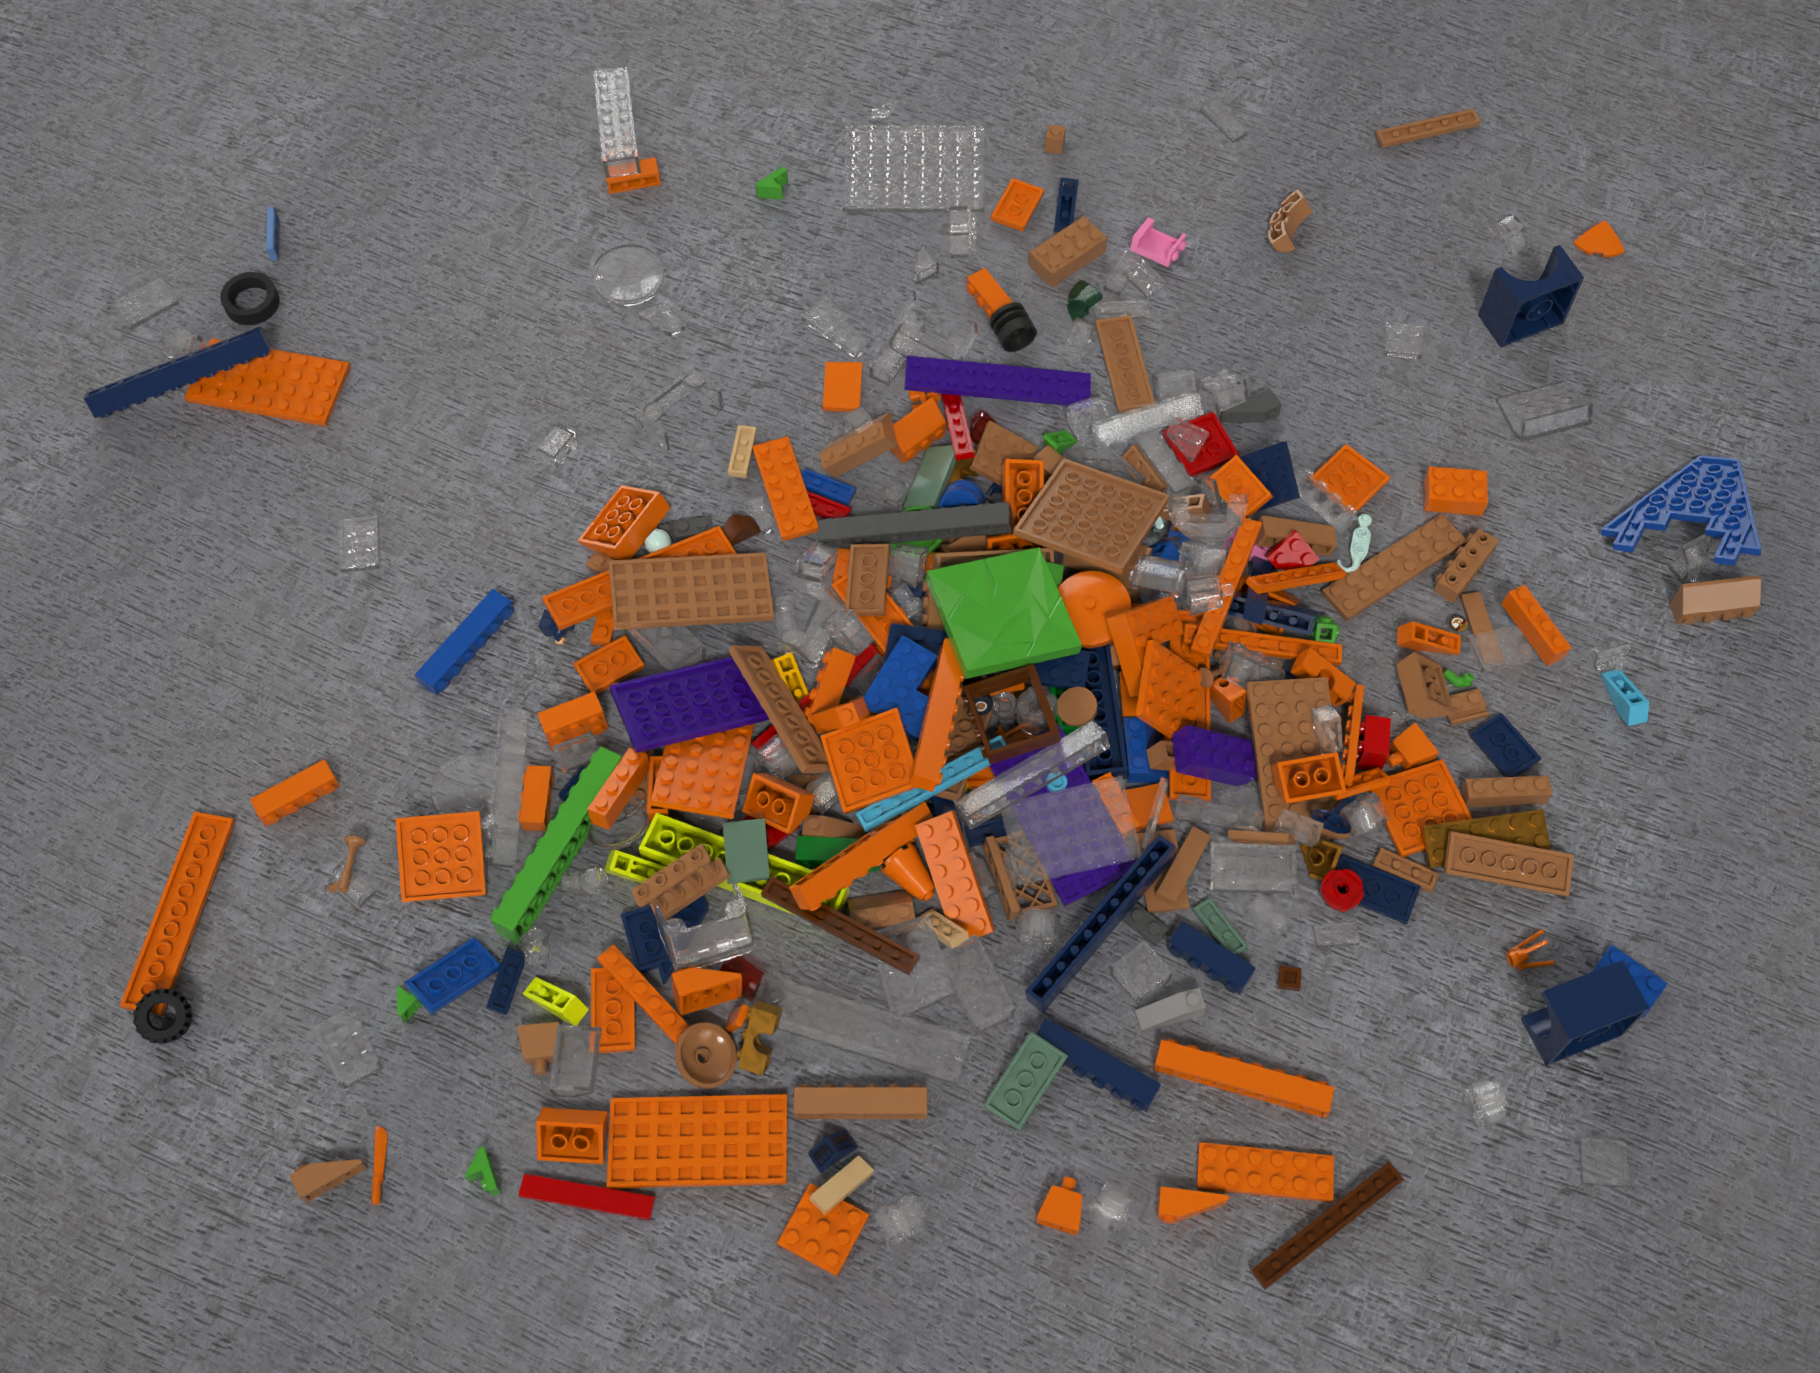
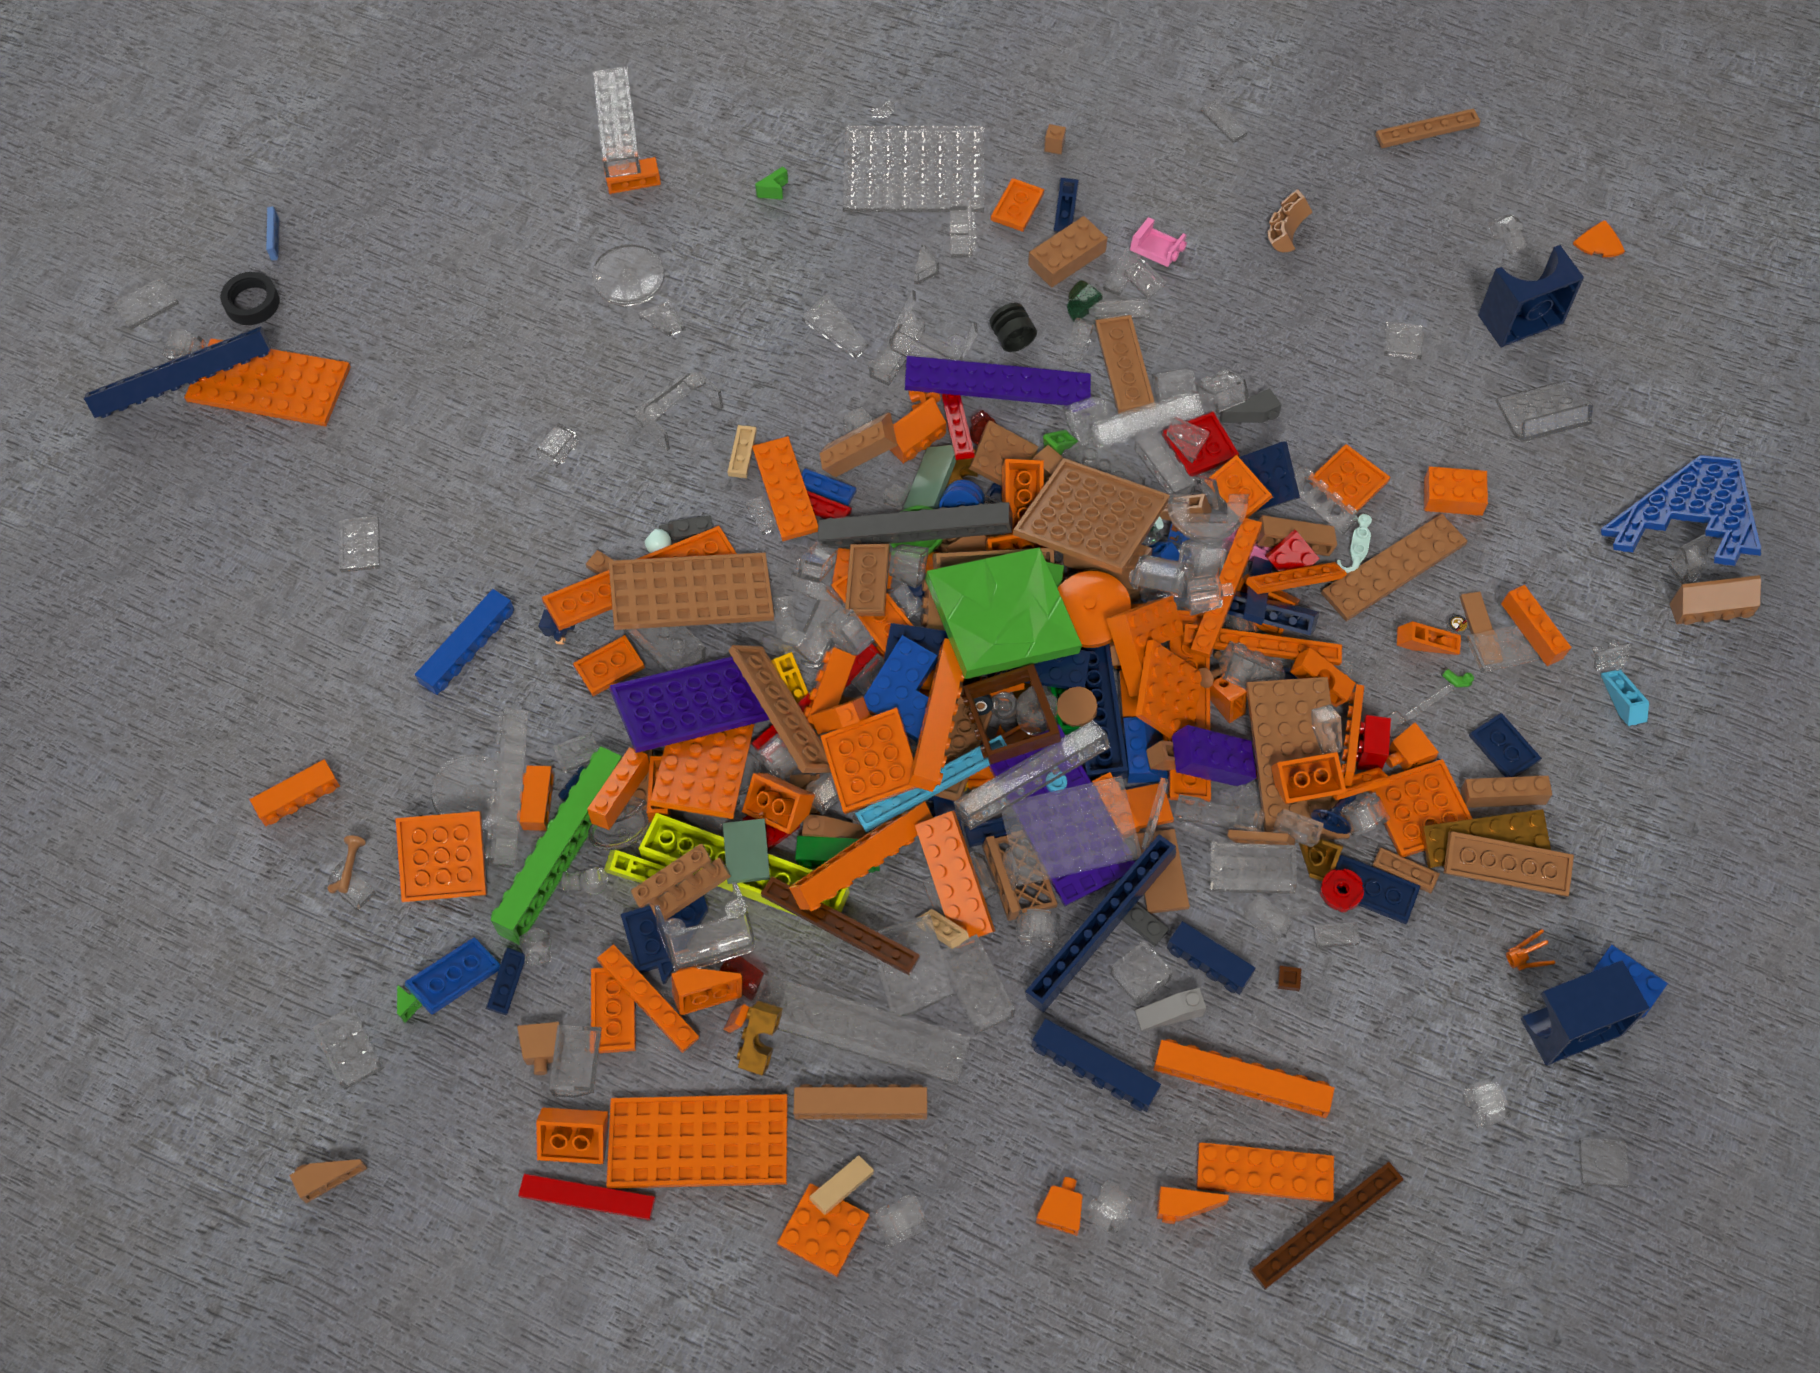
orange plate [120,812,235,1016] -> none
black tyre [133,989,193,1044] -> none
orange piece [371,1126,388,1205] -> none
bright green slope [465,1146,501,1196] -> none
neon yellow slope [523,977,589,1027] -> none
orange brick [537,691,609,751] -> none
orange slope [577,485,671,560] -> none
orange plate [590,610,615,646] -> none
medium nougat dish [675,1022,737,1089] -> none
reddish brown slope [721,515,761,546] -> none
dark blue slope [808,1129,858,1173] -> none
orange tile [823,362,863,412] -> none
medium nougat slope [847,890,916,935] -> none
orange cone [880,843,936,902] -> none
orange brick [966,268,1013,320] -> none
sand green tile [983,1031,1068,1131] -> none
medium nougat plate [1121,445,1168,492] -> none
medium nougat tile [1155,826,1211,905] -> none
sand green tile [1192,897,1249,956] -> none
bright green brick [1310,616,1339,644] -> none
medium nougat slope [1396,652,1454,719] -> none
medium nougat brick [1434,528,1499,604] -> none
medium nougat plate [1446,689,1490,726] -> none

